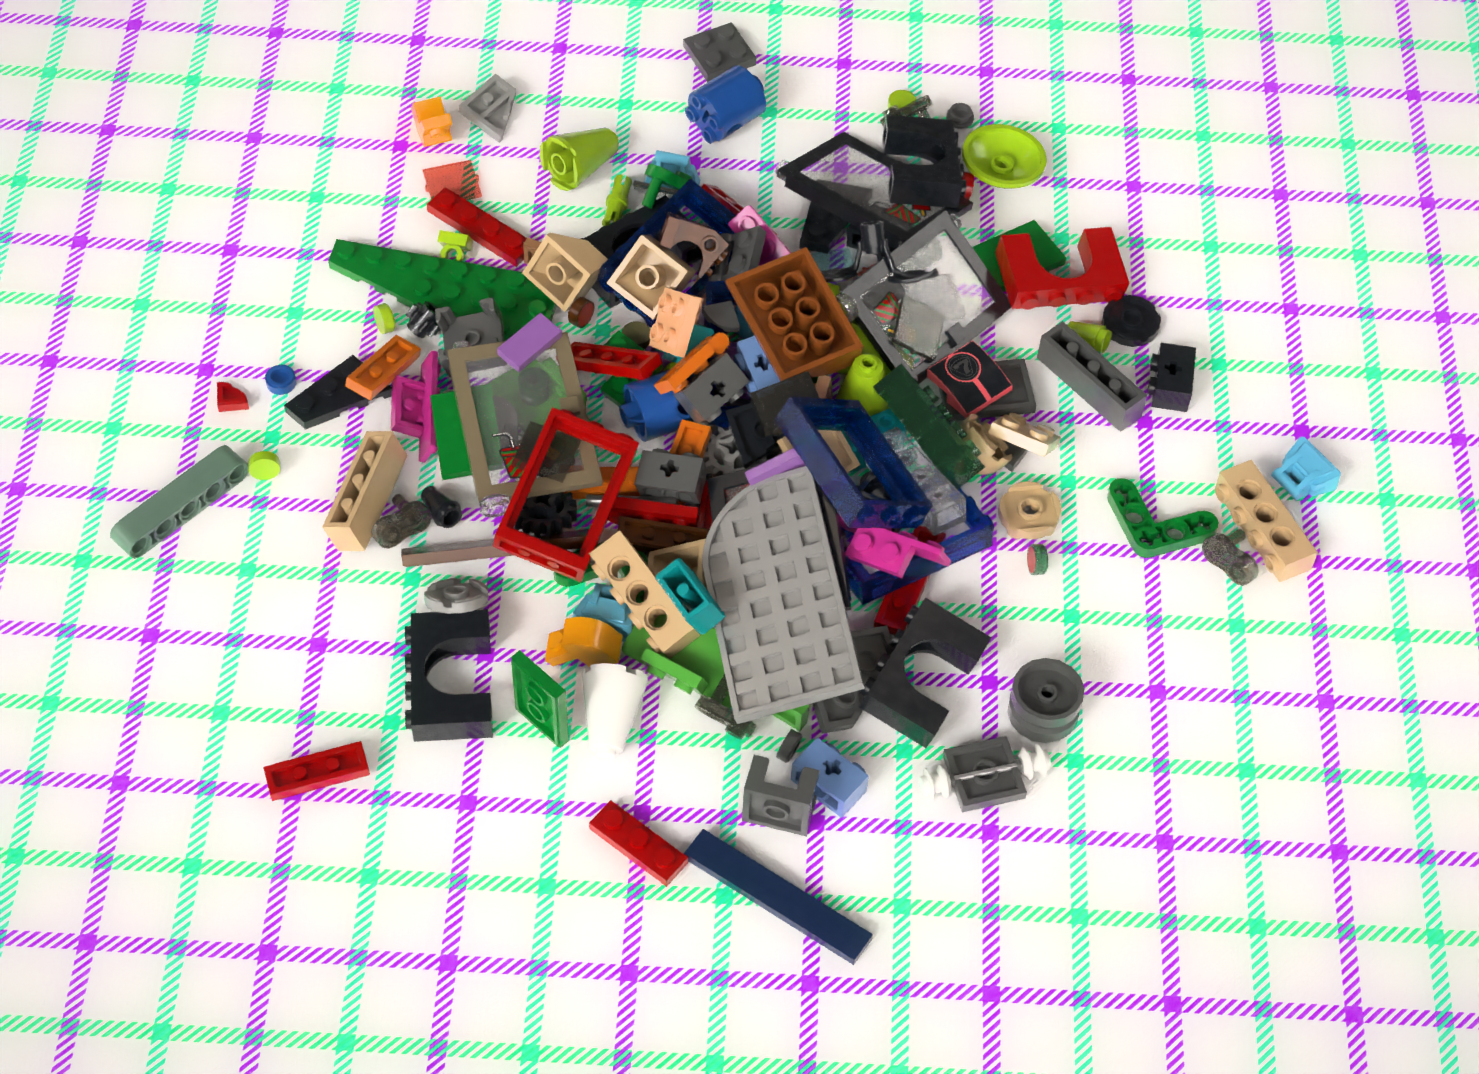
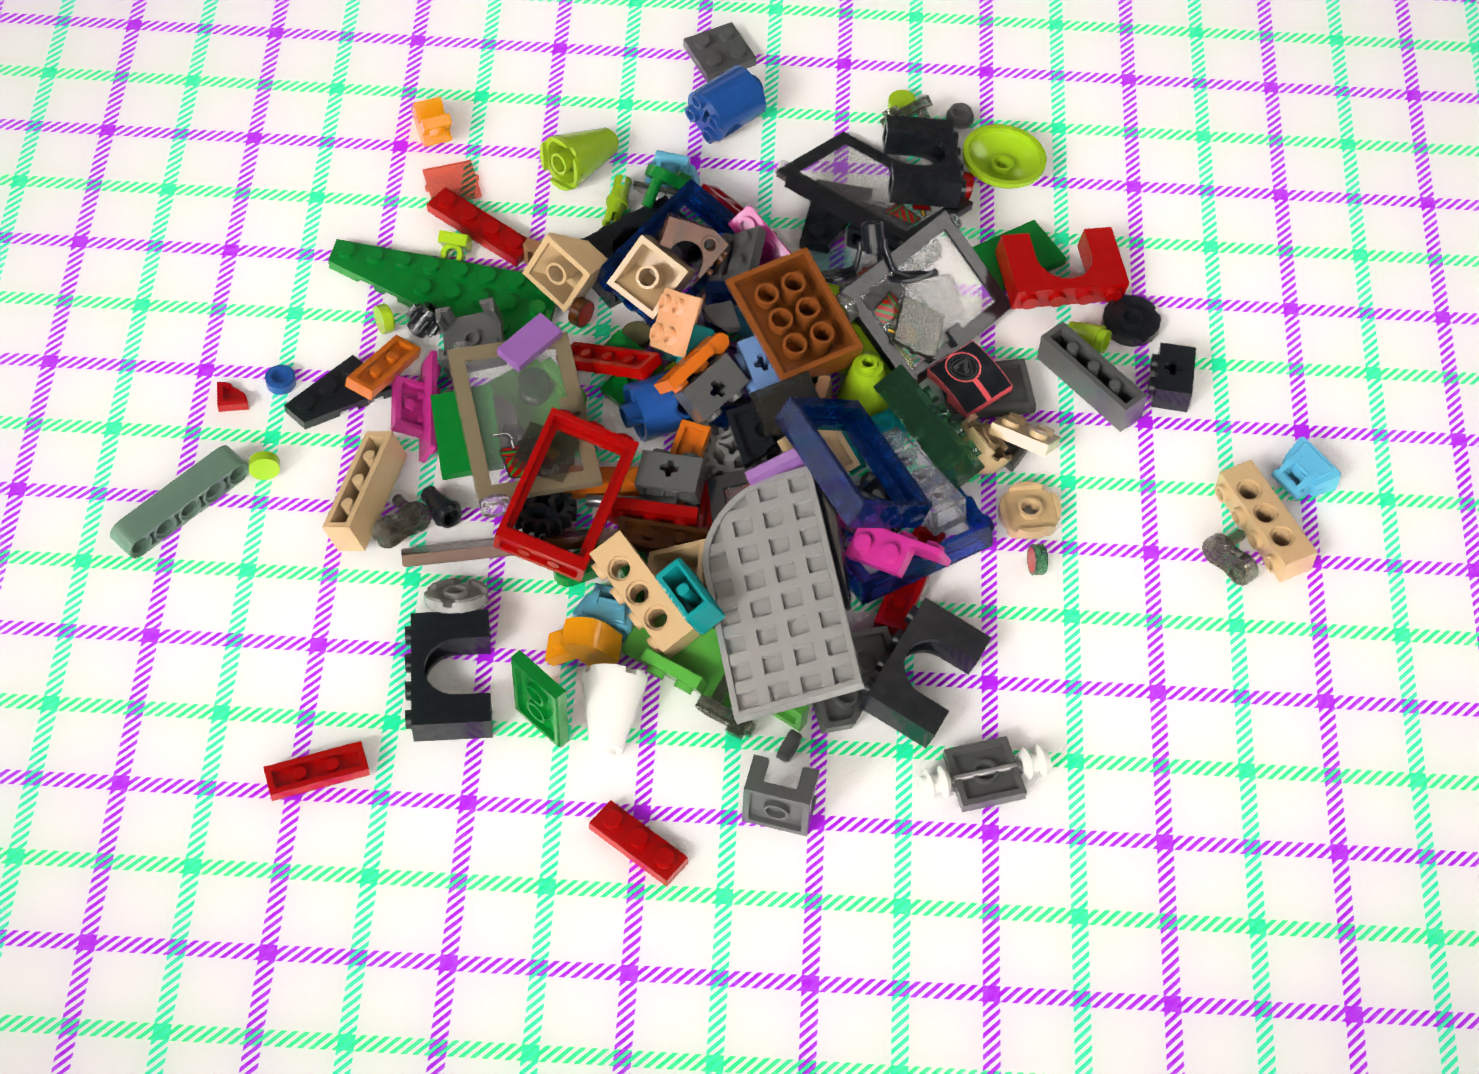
light grey wing [458,73,517,143] -> none
dark blue tile [684,829,873,965] -> none
medium blue brick [790,737,869,818] -> none
dark grey wheel [1007,658,1085,743] -> none
green beam [1107,478,1219,558] -> none

